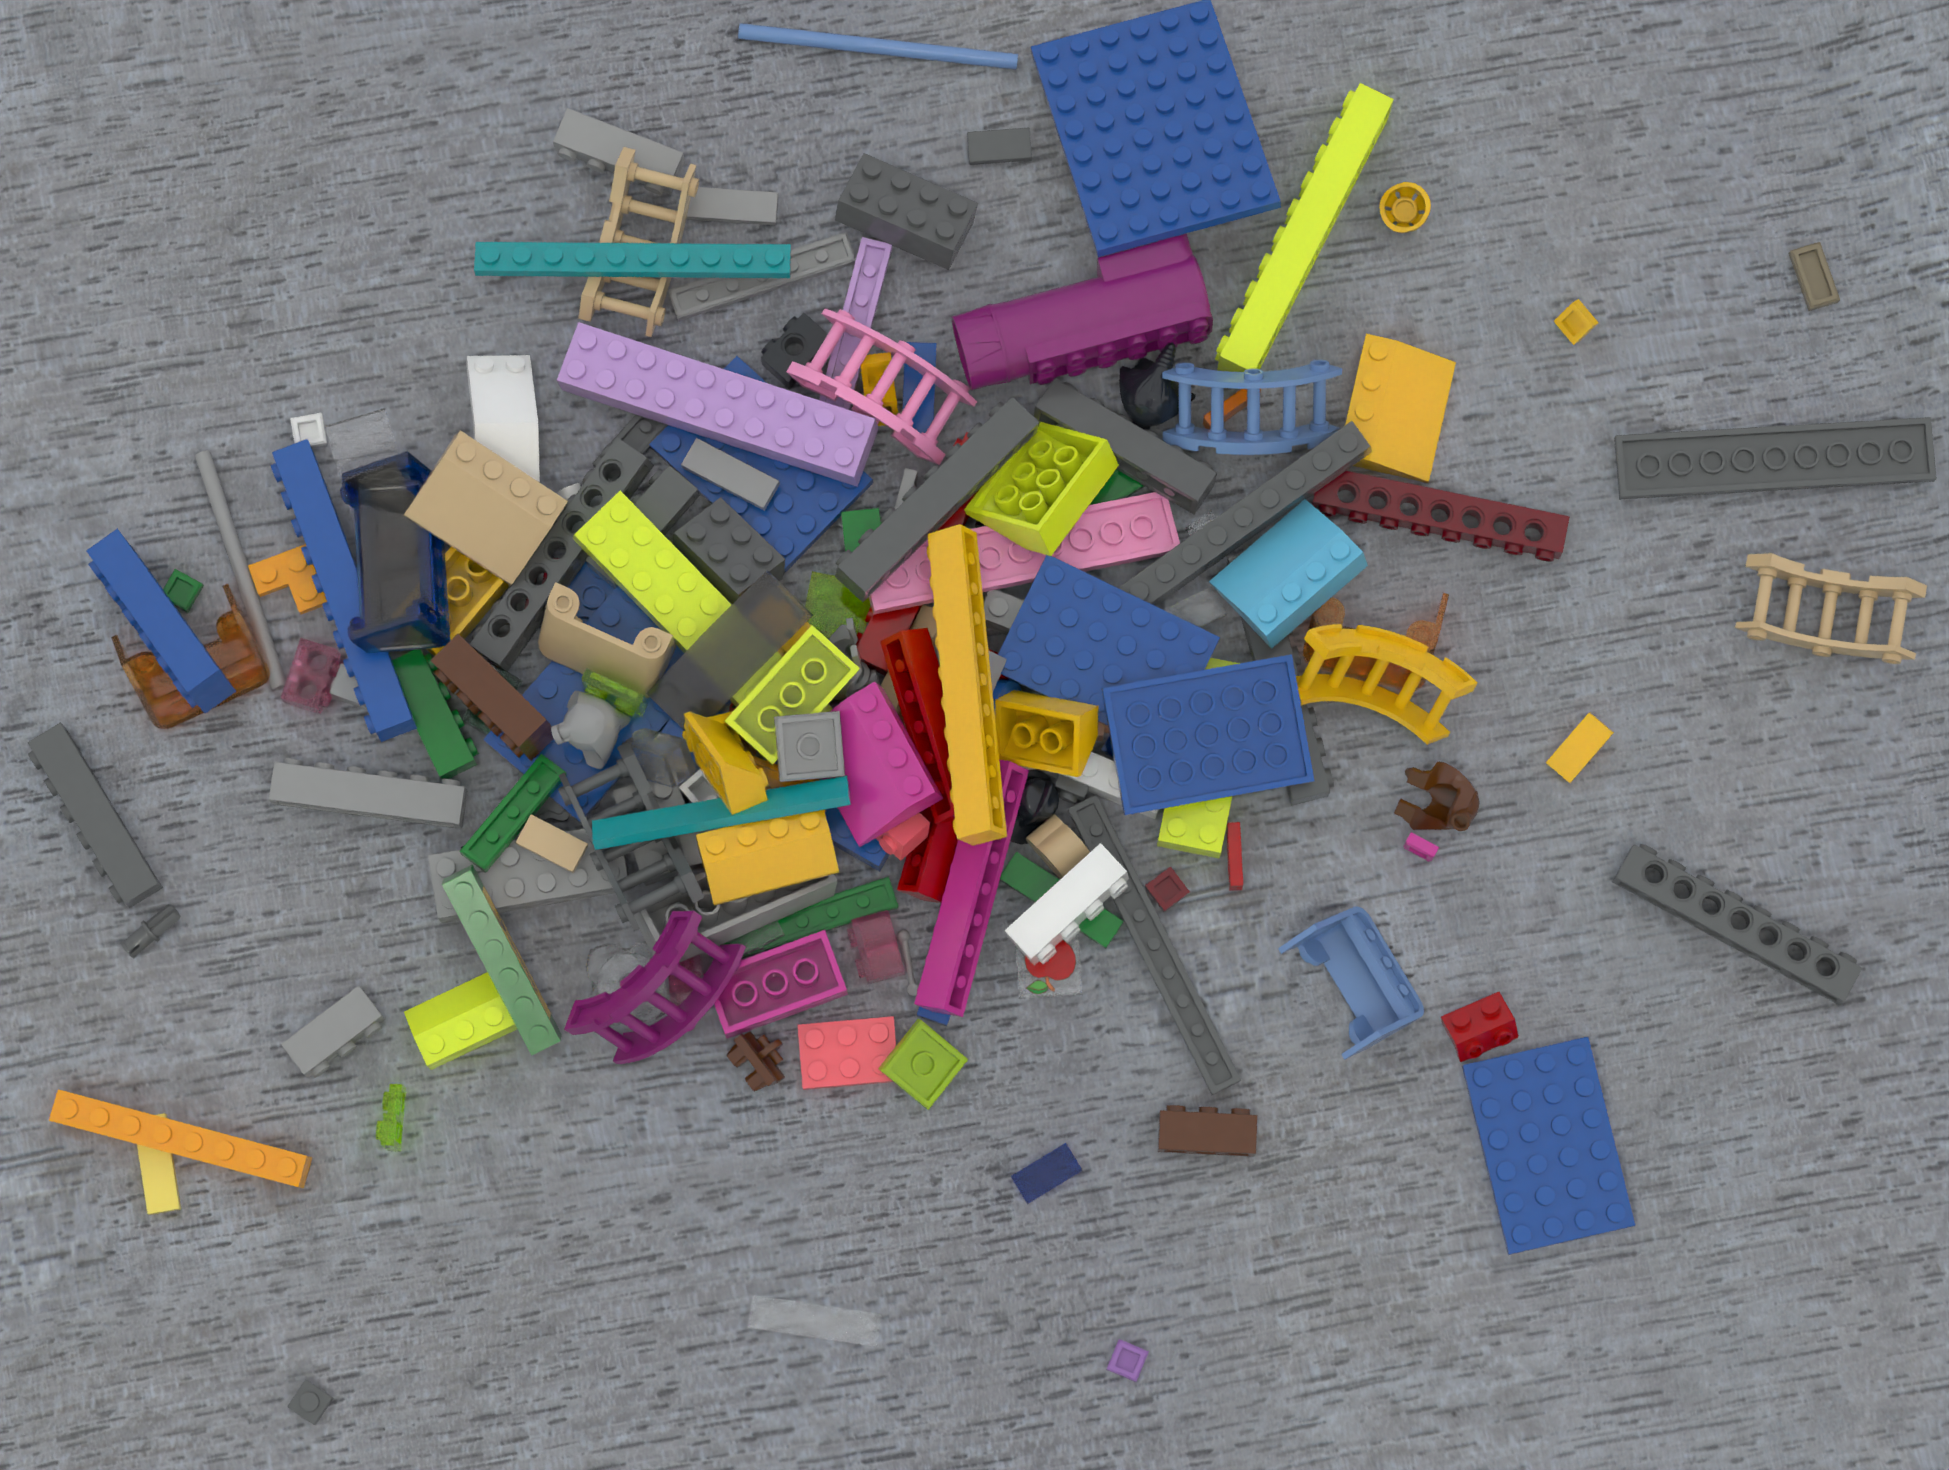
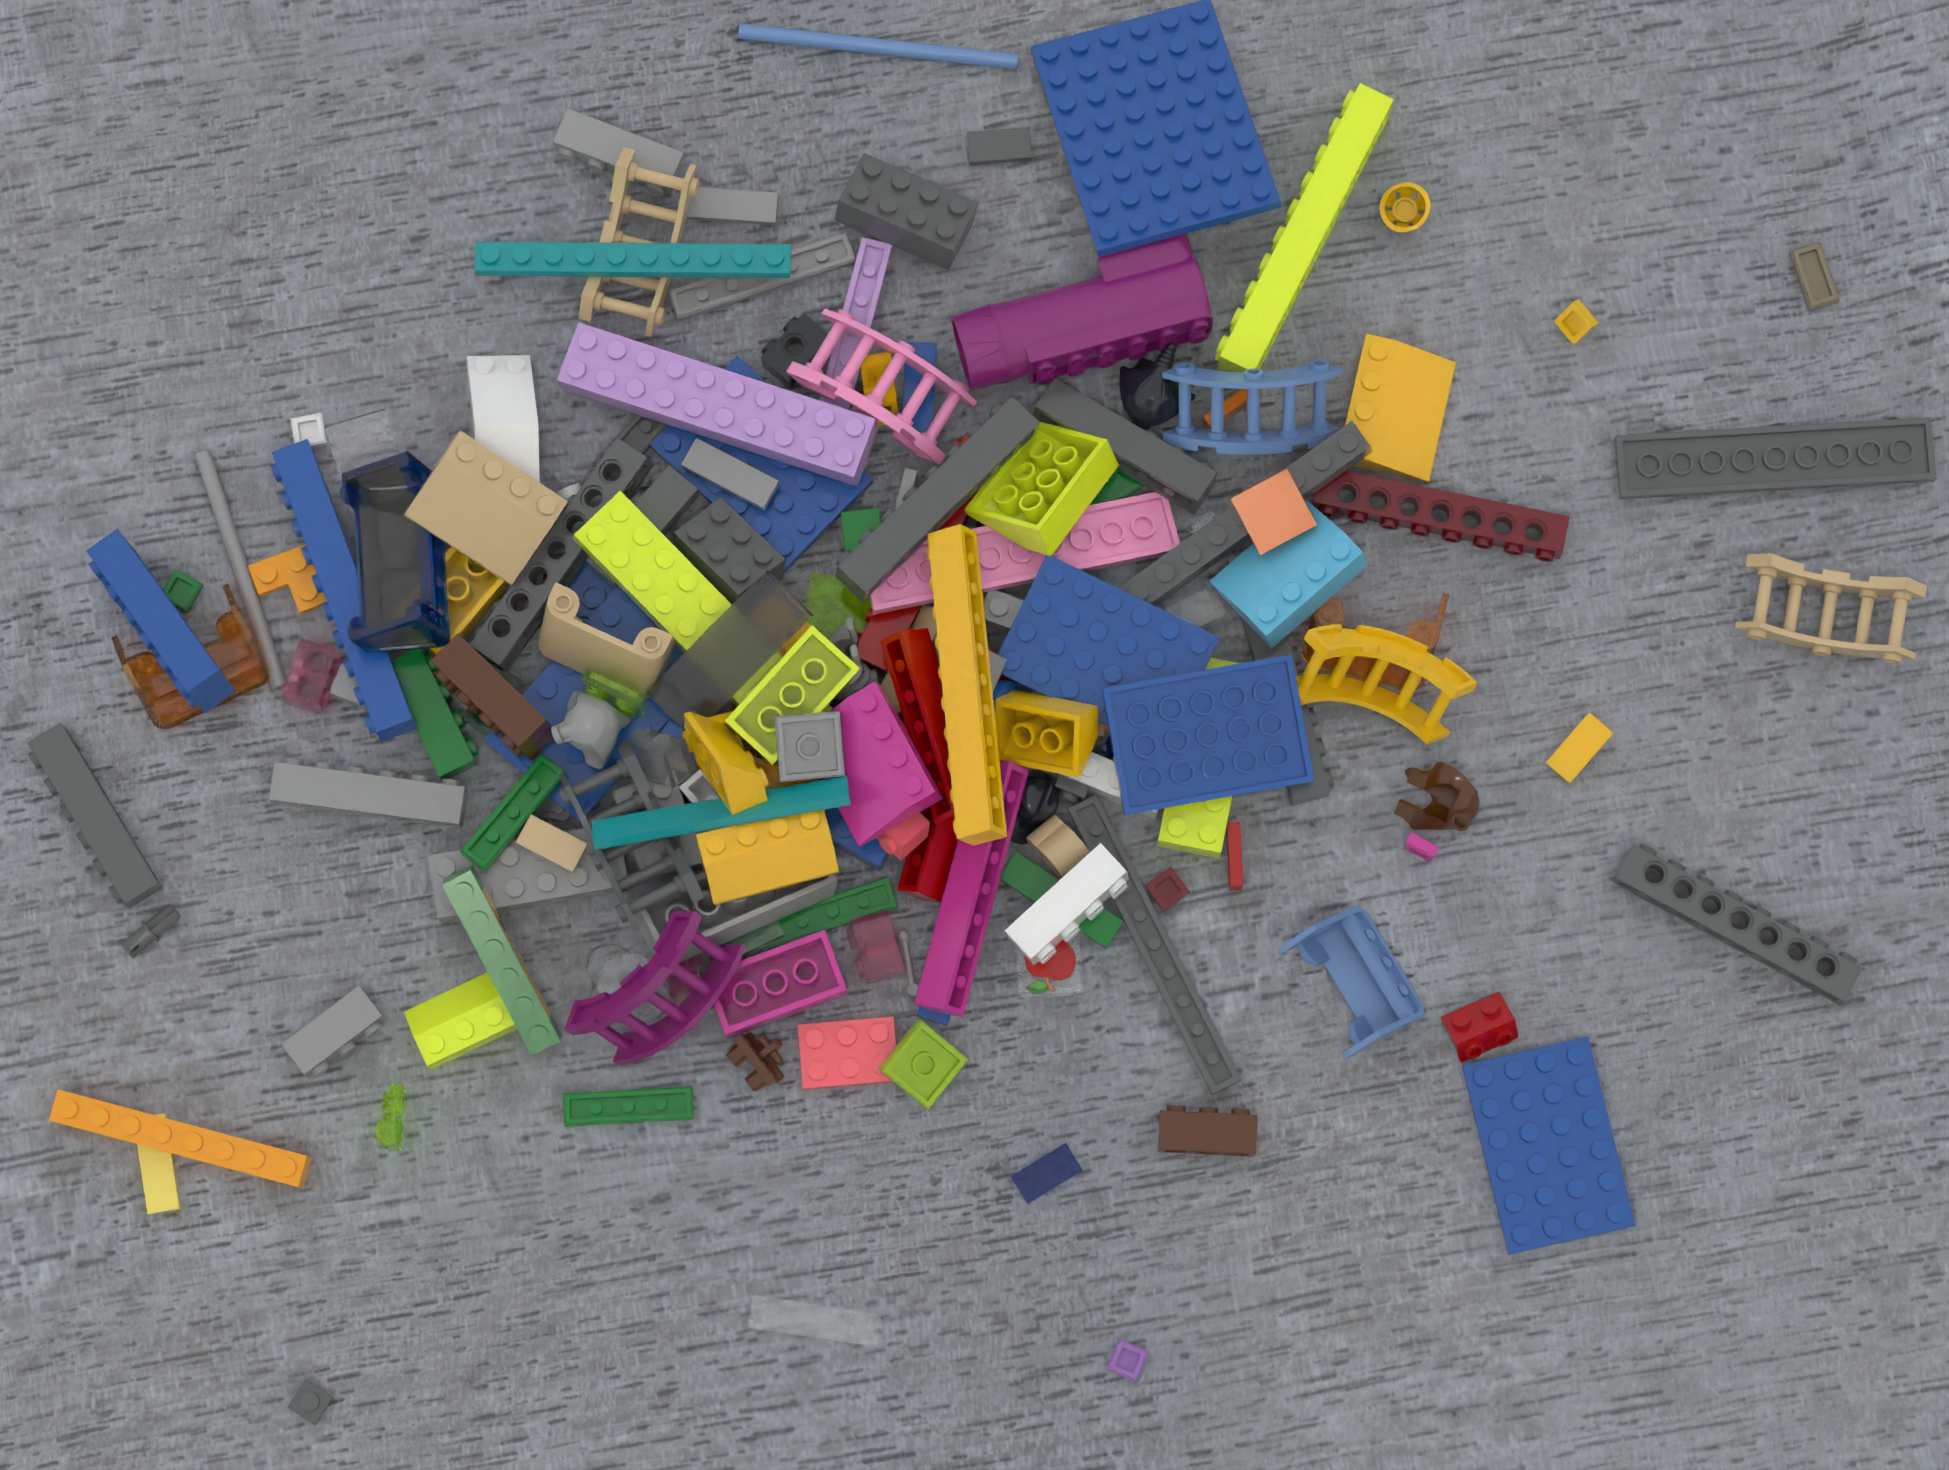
none -> green tile [563,1086,694,1127]
none -> orange tile [1230,468,1317,555]

